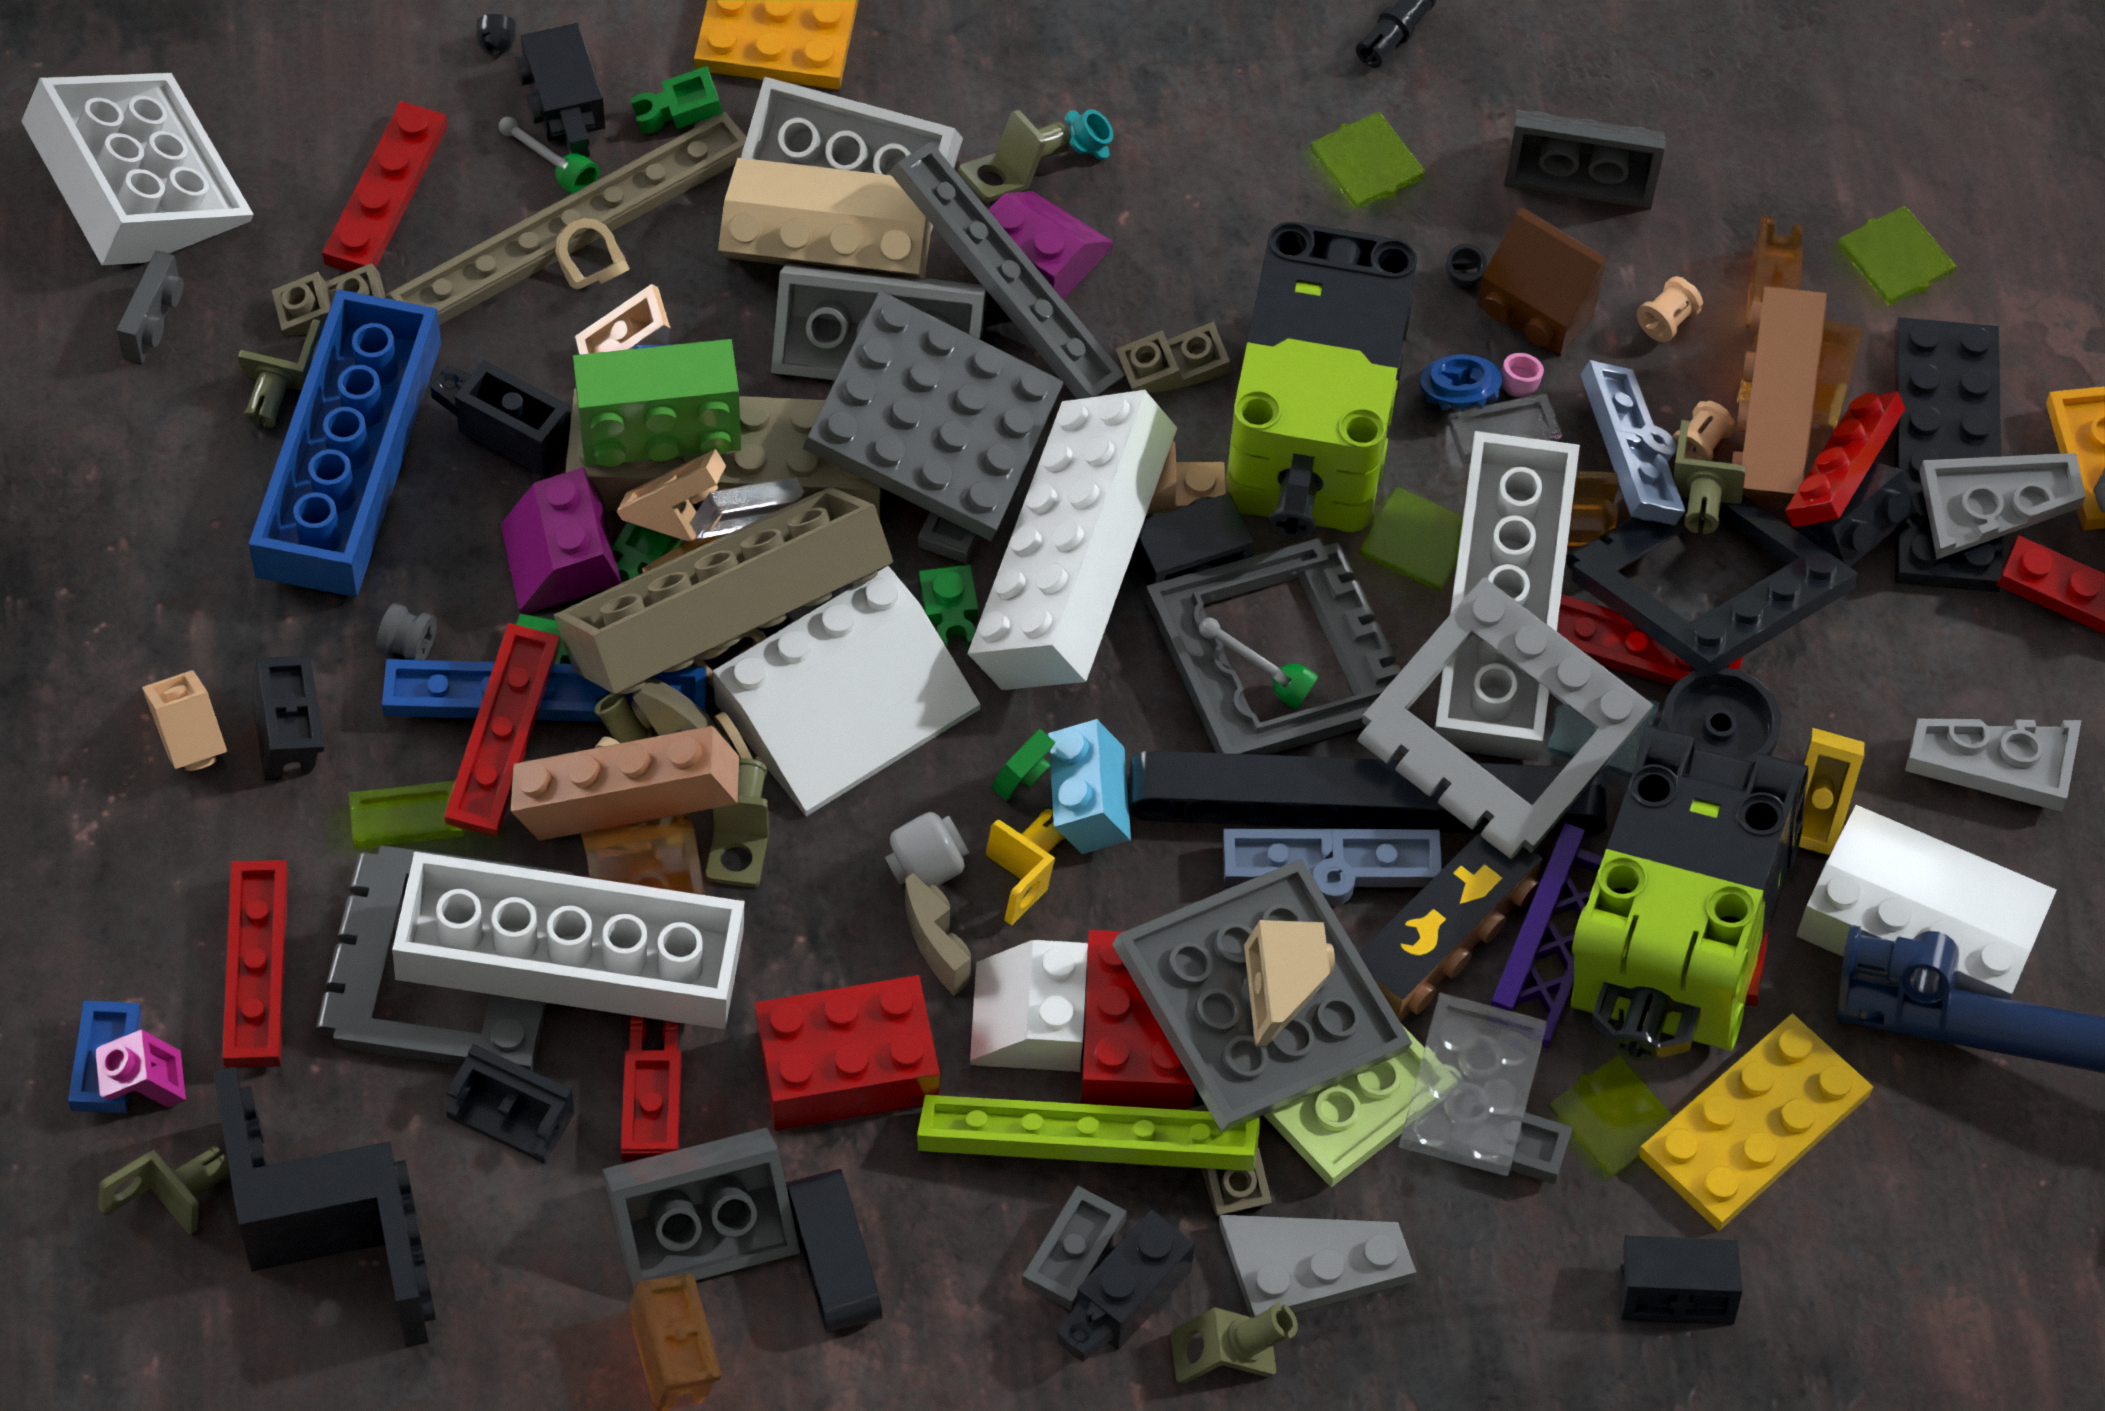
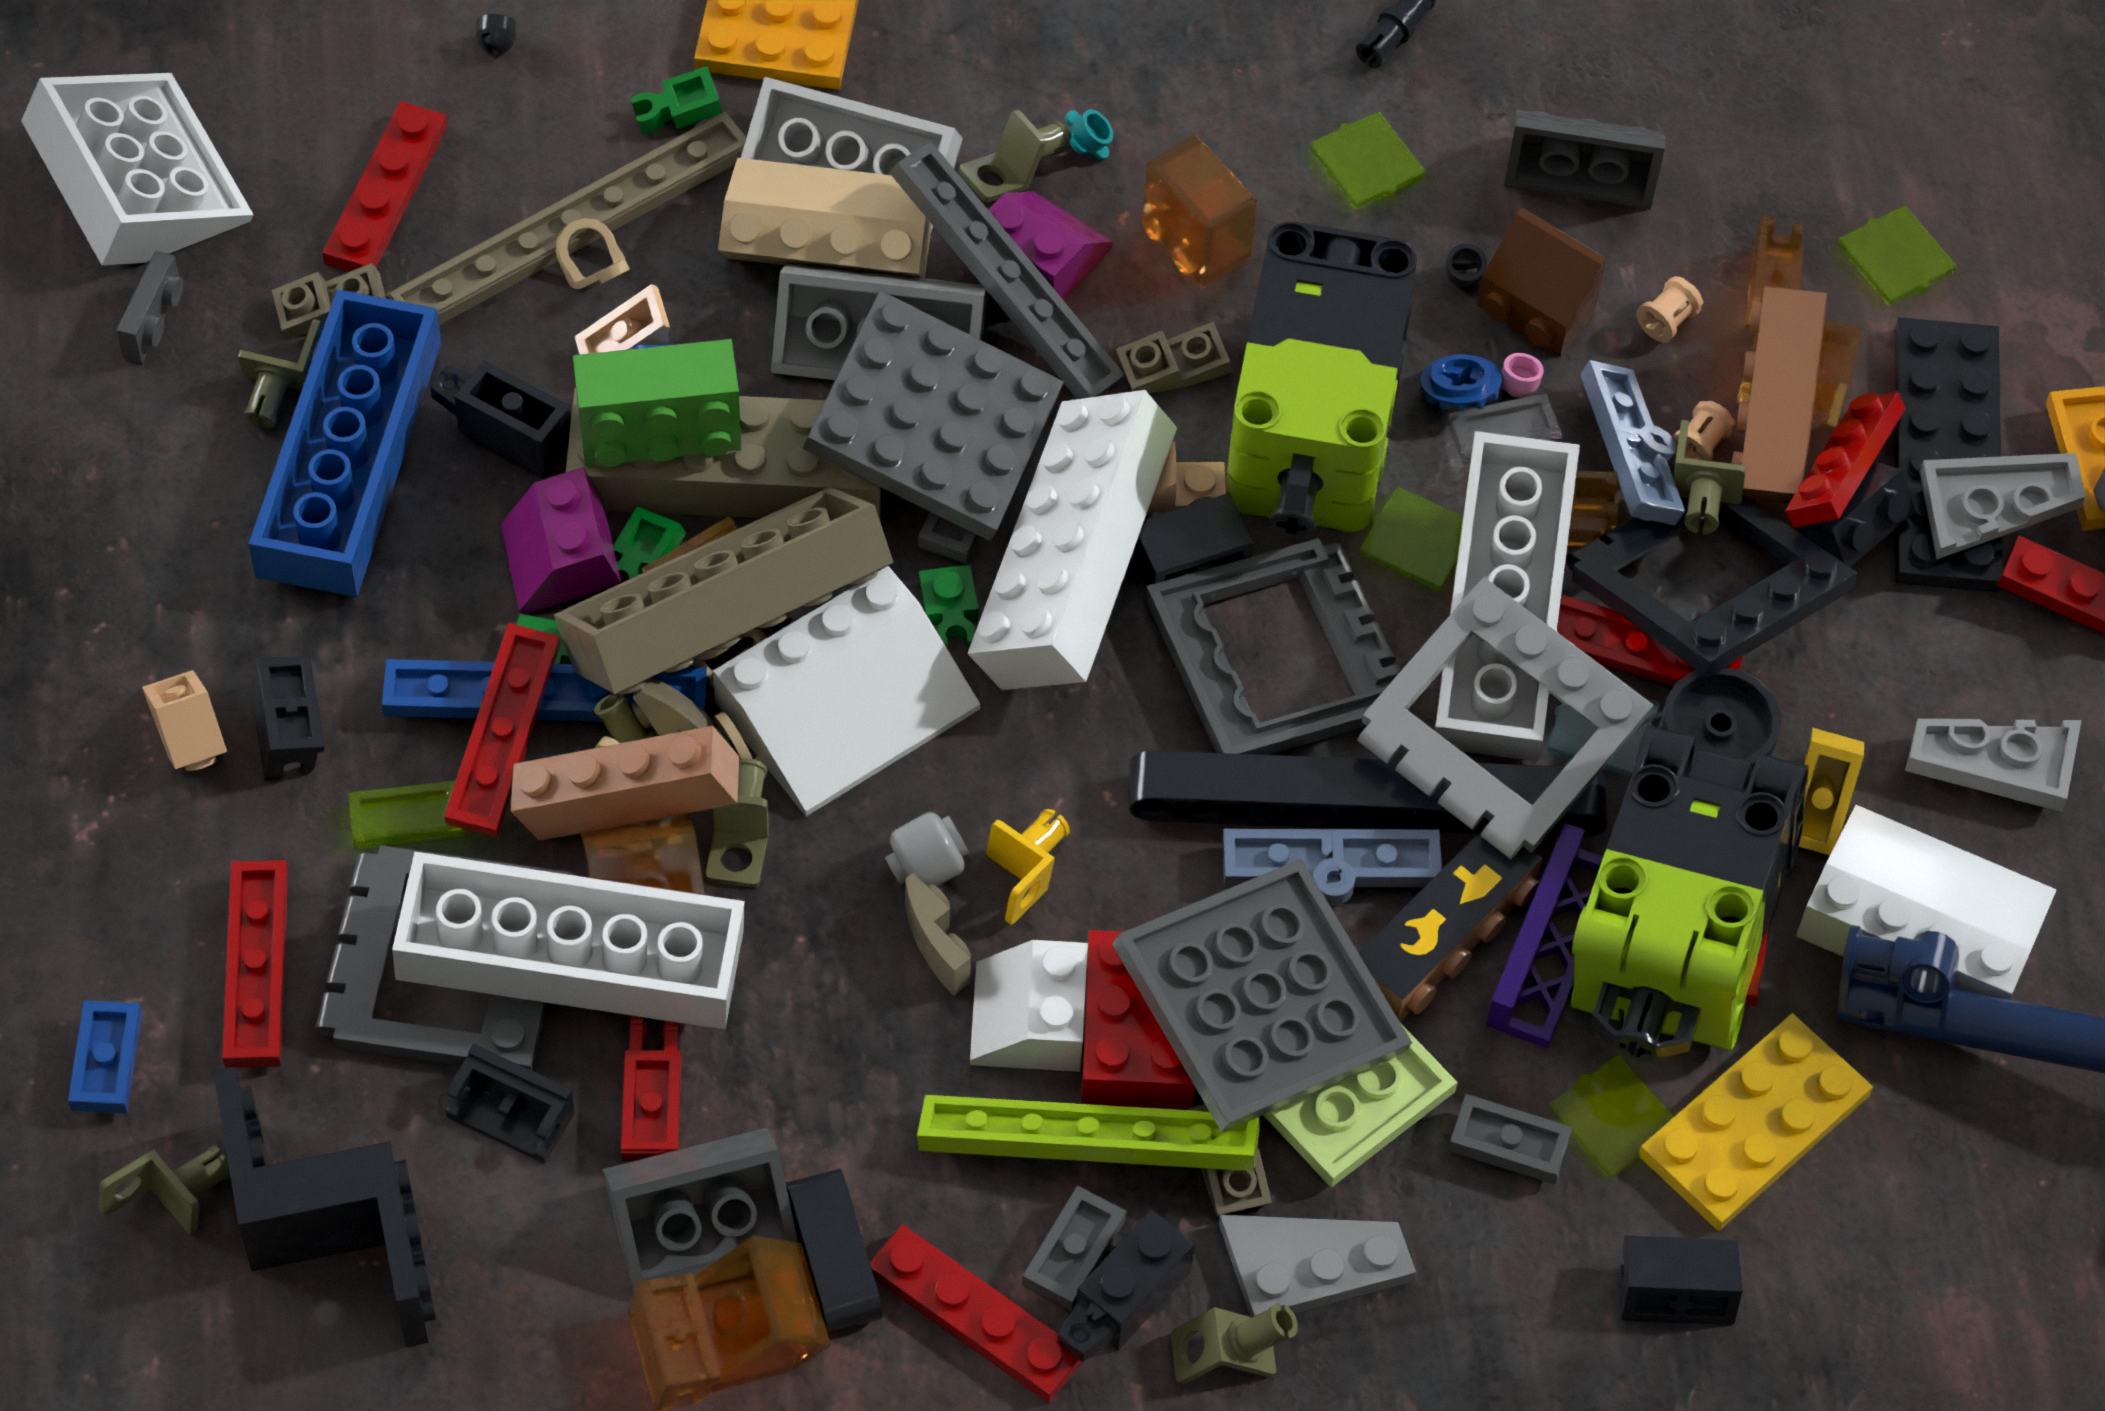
dark pink bracket [96,1029,186,1108] -> none
dark grey wheel [376,603,437,660] -> none
hinge [499,116,600,195] -> none
black hinge [515,23,606,157] -> none
light nougat slope [617,448,726,541] -> none
clear tile [690,477,804,538] -> none
red brick [754,975,940,1130] -> none
green plate [991,729,1056,802] -> none
medium azure brick [1048,719,1131,854] -> none
hinge [1199,618,1318,710] -> none
tan slope [1244,920,1335,1046] -> none
clear plate [1399,993,1548,1176] -> none
none -> clear orange slope [677,1235,831,1392]
none -> red plate [870,1224,1082,1403]
none -> clear orange brick [1142,134,1257,288]

